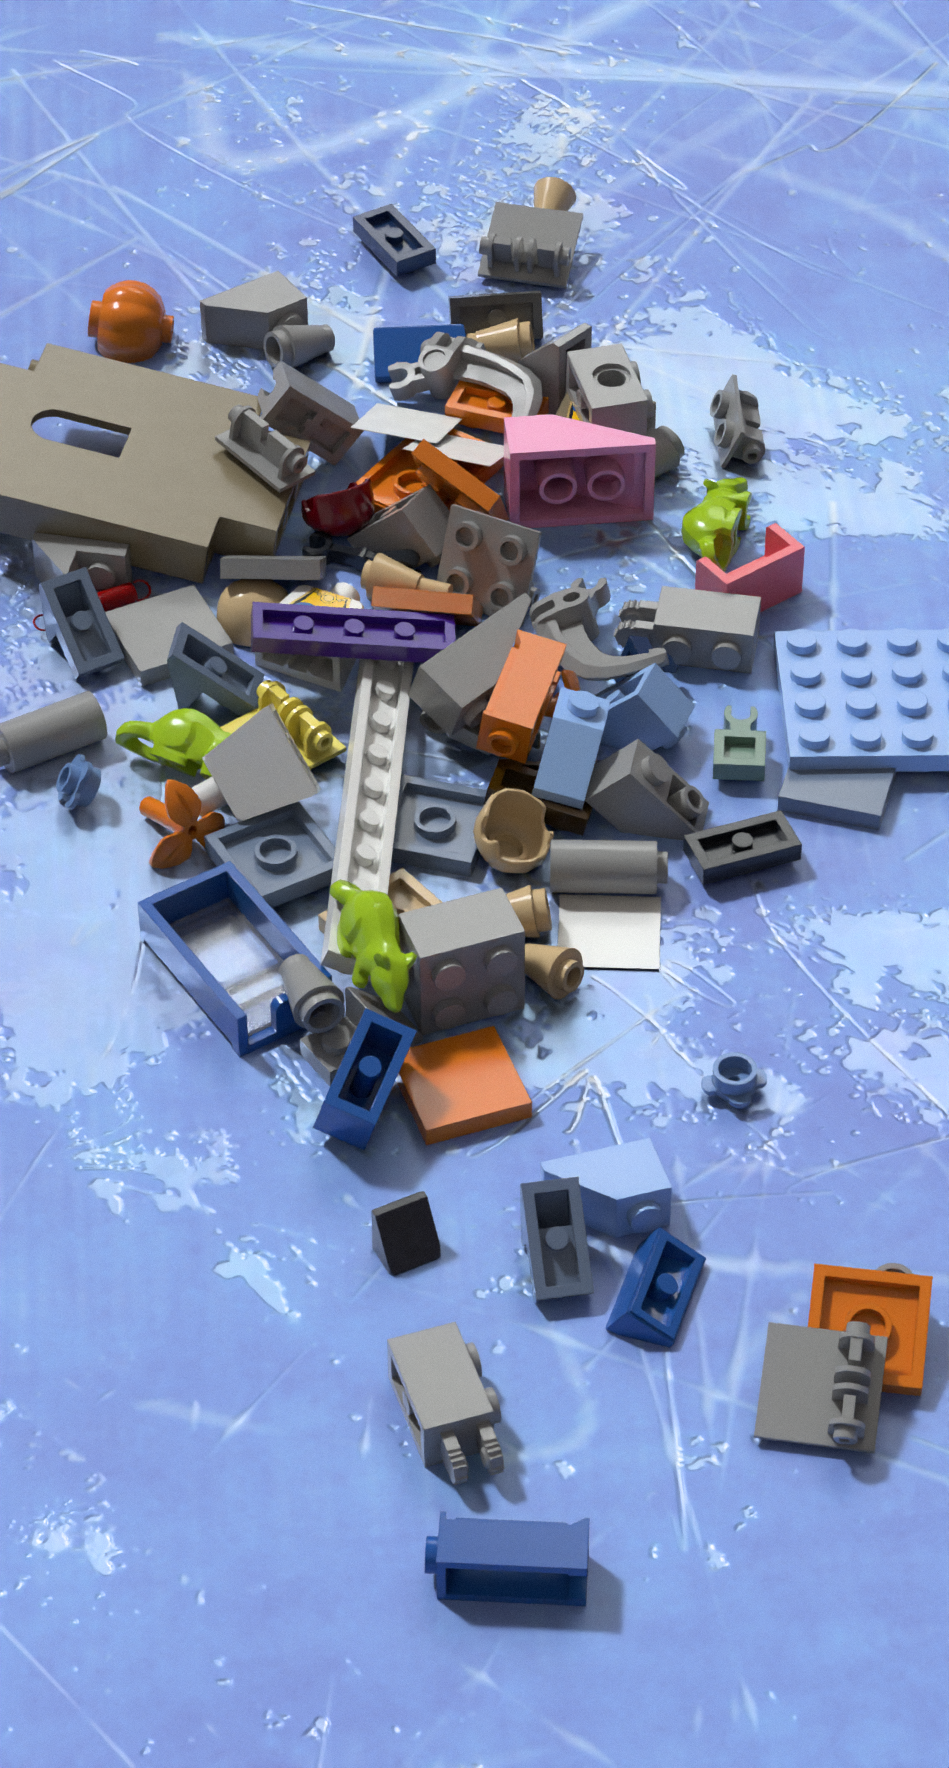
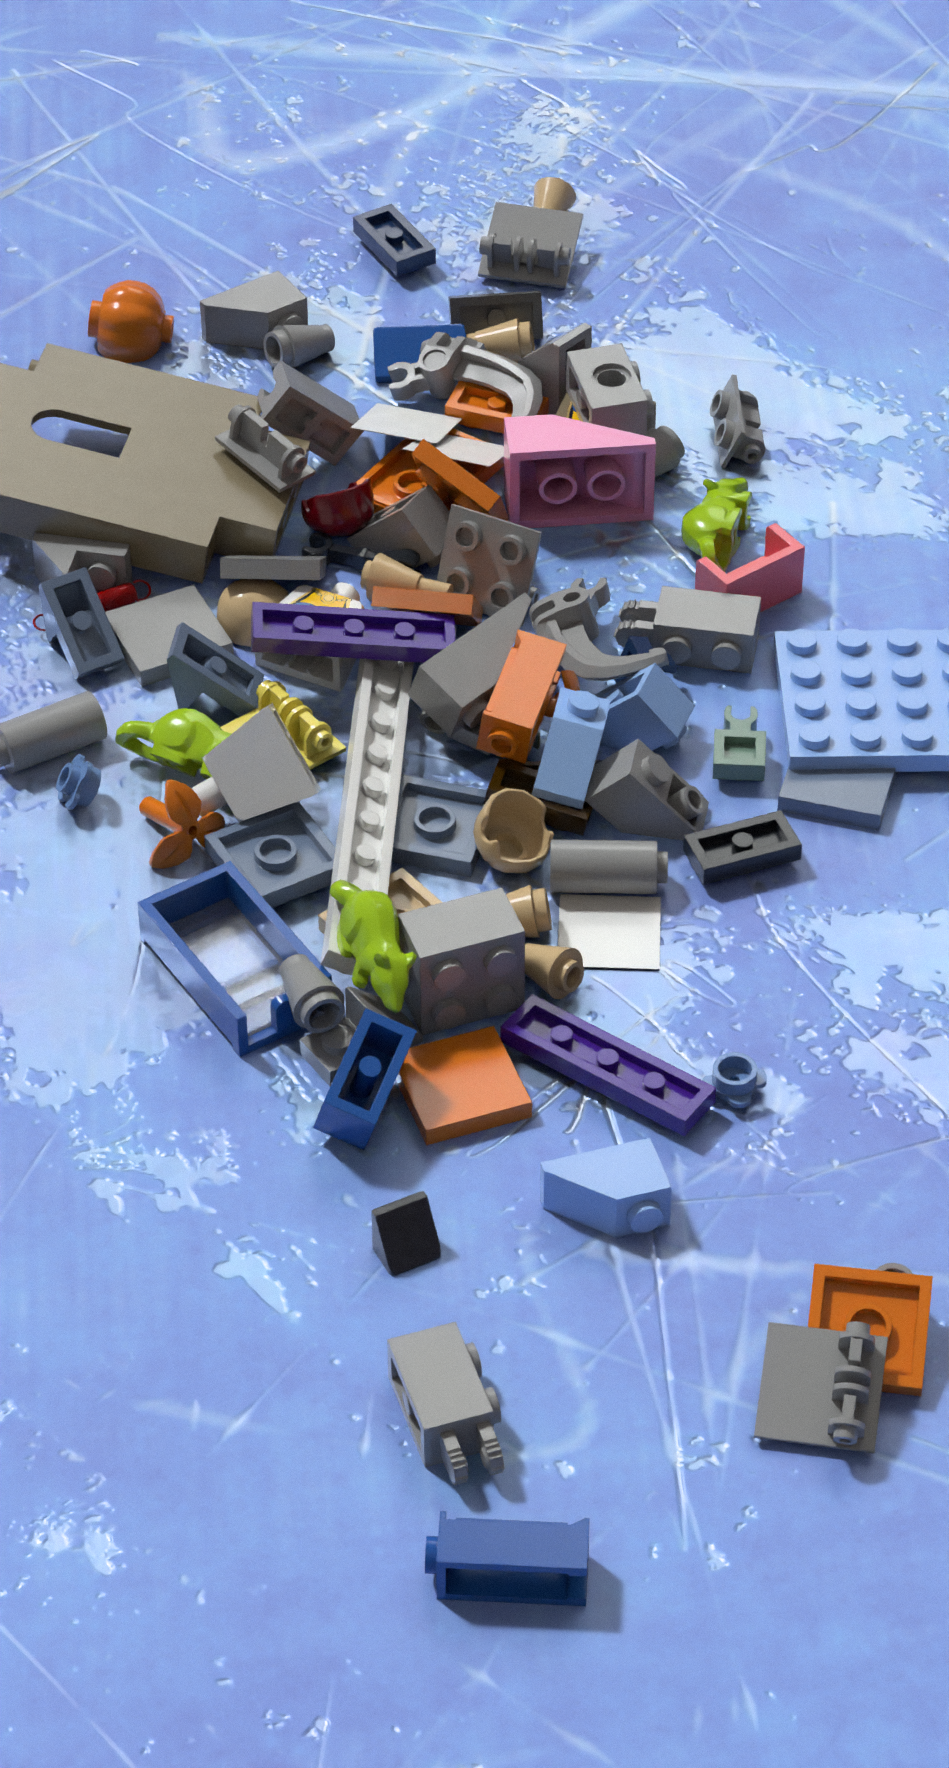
sand blue slope [520,1176,594,1301] -> none
blue slope [605,1227,706,1348] -> none
none -> dark purple plate [500,994,716,1137]

